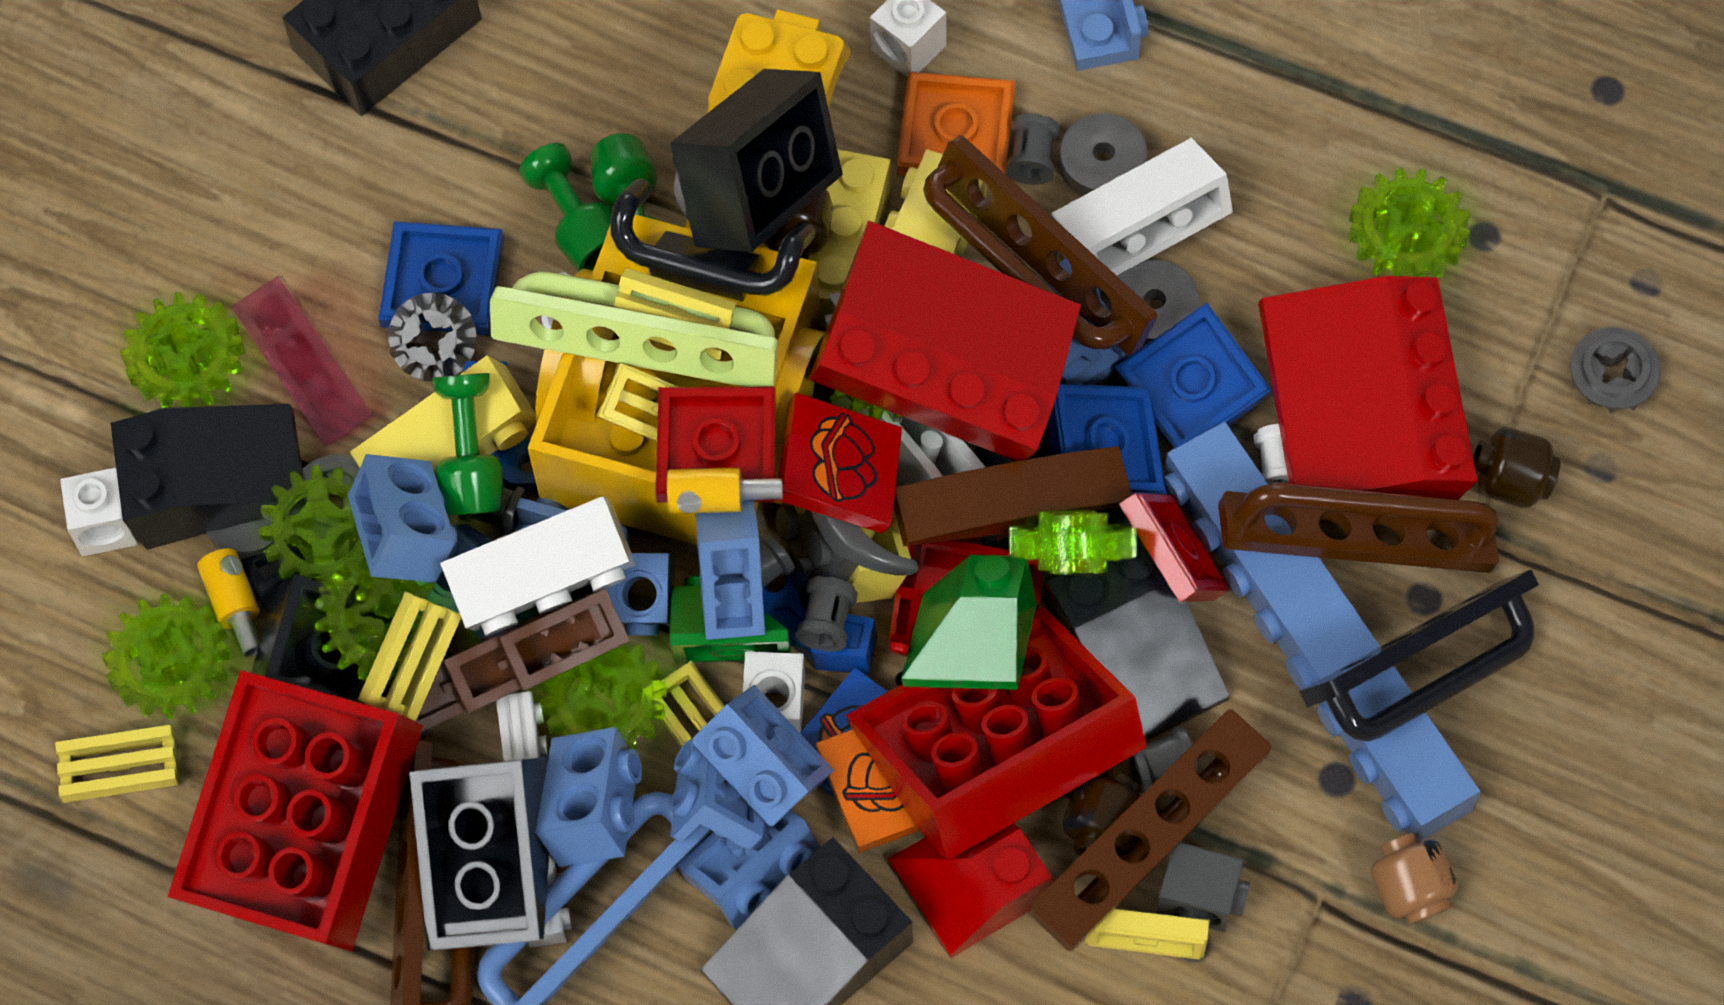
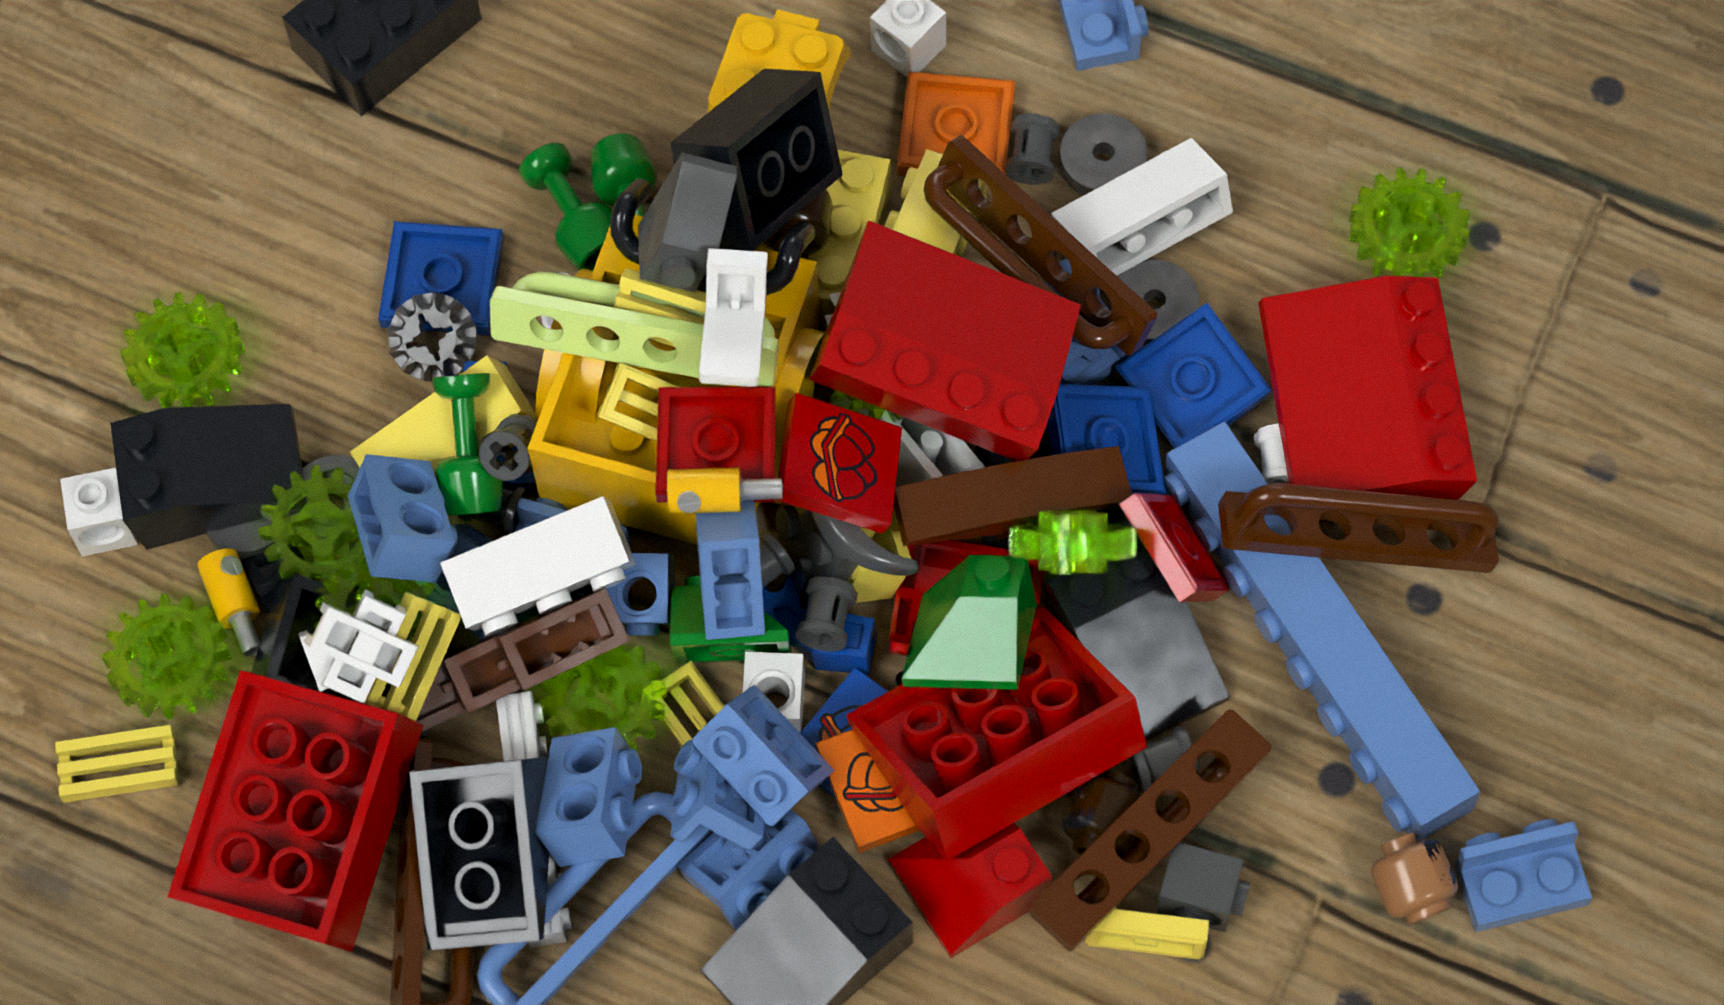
clear pink slope [231,275,373,446] -> none
black piece [1299,569,1539,742] -> none
dark brown head [1473,427,1560,508] -> none
flat silver gear [1569,327,1661,414] -> none
none -> white piece [298,589,419,703]
none -> dark grey bush [479,414,537,481]
none -> dark grey slope [638,153,737,292]
none -> white bracket [699,248,768,387]
none -> medium blue bracket [1454,819,1592,932]

